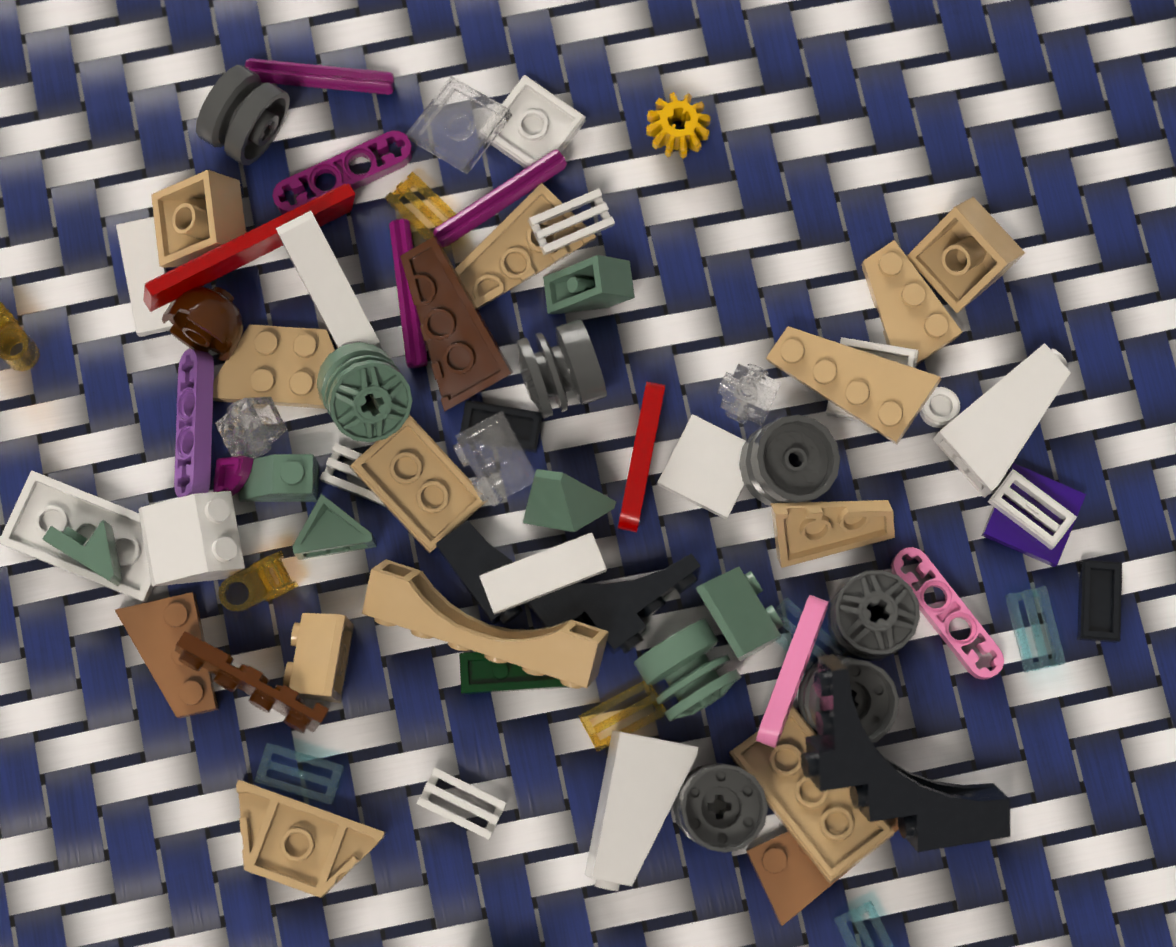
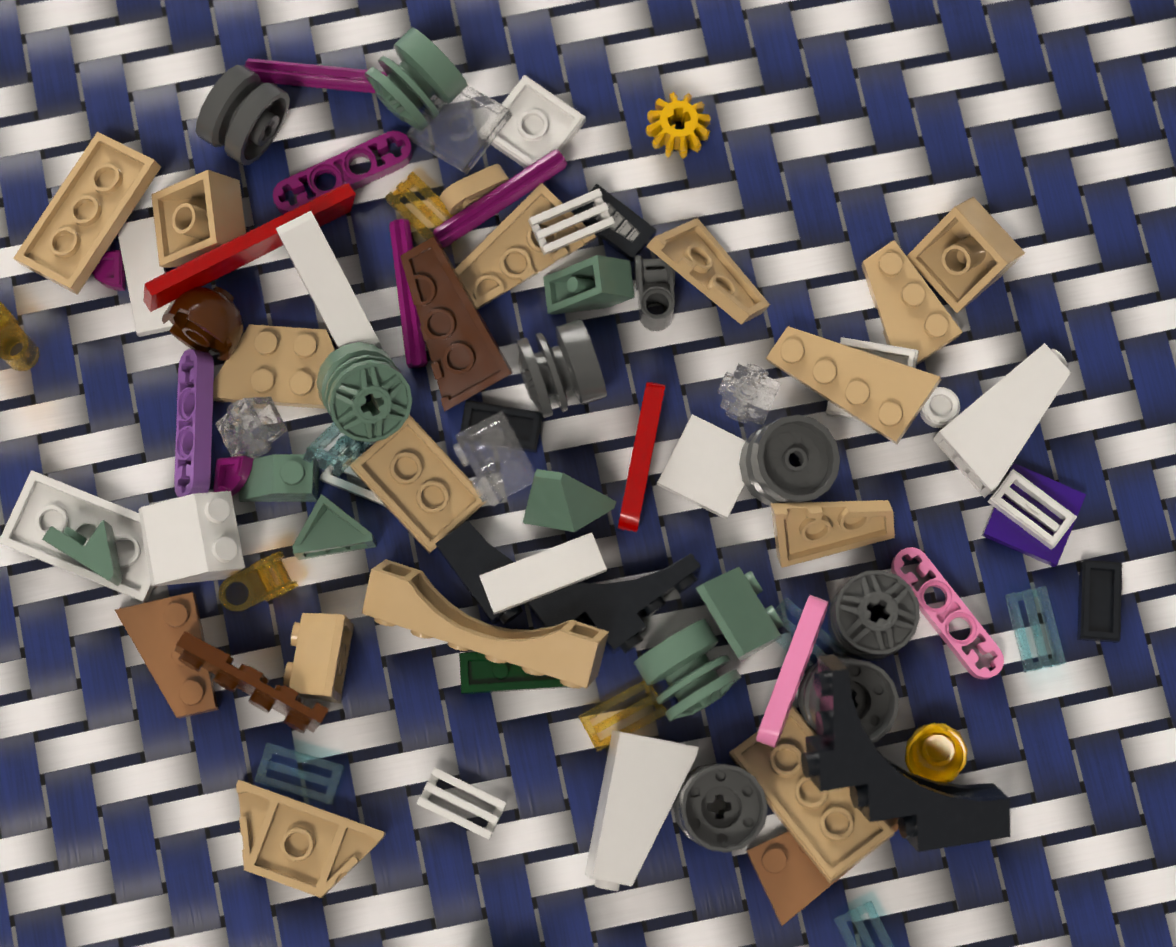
none -> tan plate [13,132,161,295]
none -> magenta tile [92,250,125,291]
none -> clear light blue tile [303,422,370,477]
none -> sand green wheel [364,27,468,132]
none -> tan beam [440,164,509,215]
none -> tile [573,184,657,262]
none -> dark grey piece [635,255,675,331]
none -> tan wing [646,218,770,324]
none -> yellow hair [905,723,968,783]

